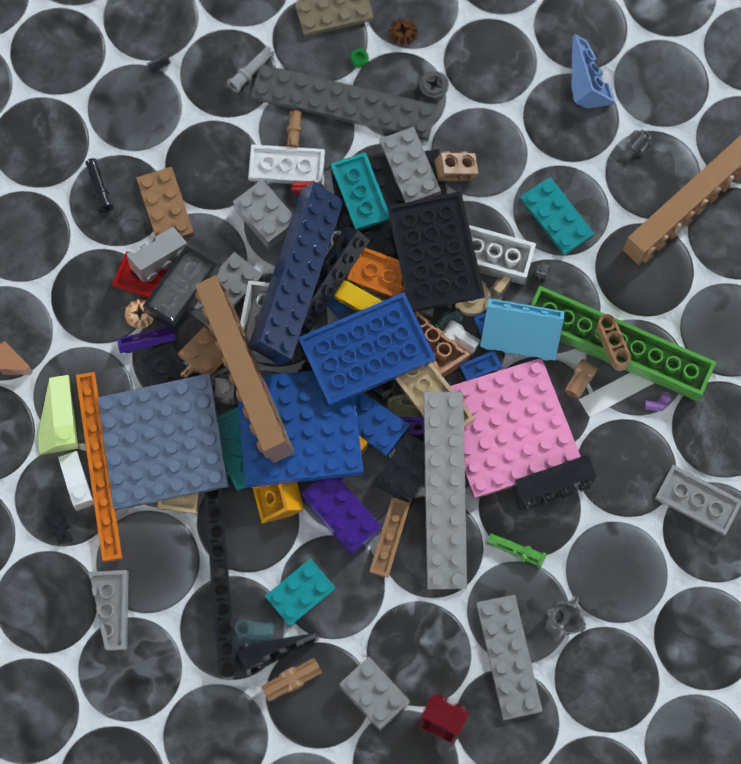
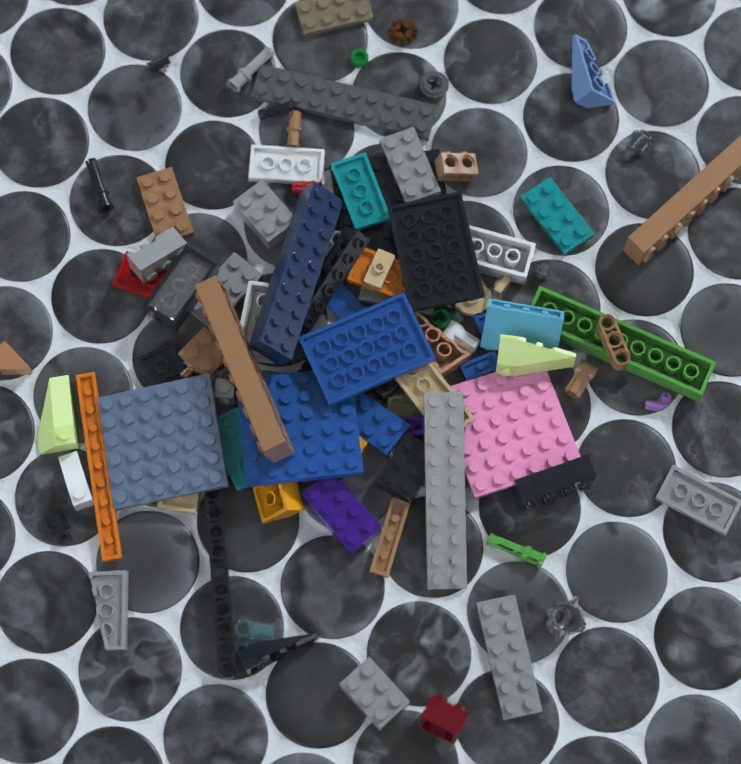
dark purple plate [117,327,176,354] -> none
light nougat gear [125,298,154,329] -> none
medium nougat piece [261,658,322,702] -> none
teal plate [265,558,336,627] -> none
yellow beam [333,280,382,312] -> none
white sticker [579,373,654,417] -> none
none -> black axle [258,101,294,120]
none -> tan plate [363,248,396,290]
none -> green tile [431,309,451,329]
none -> yellowish green wedge [496,334,576,376]

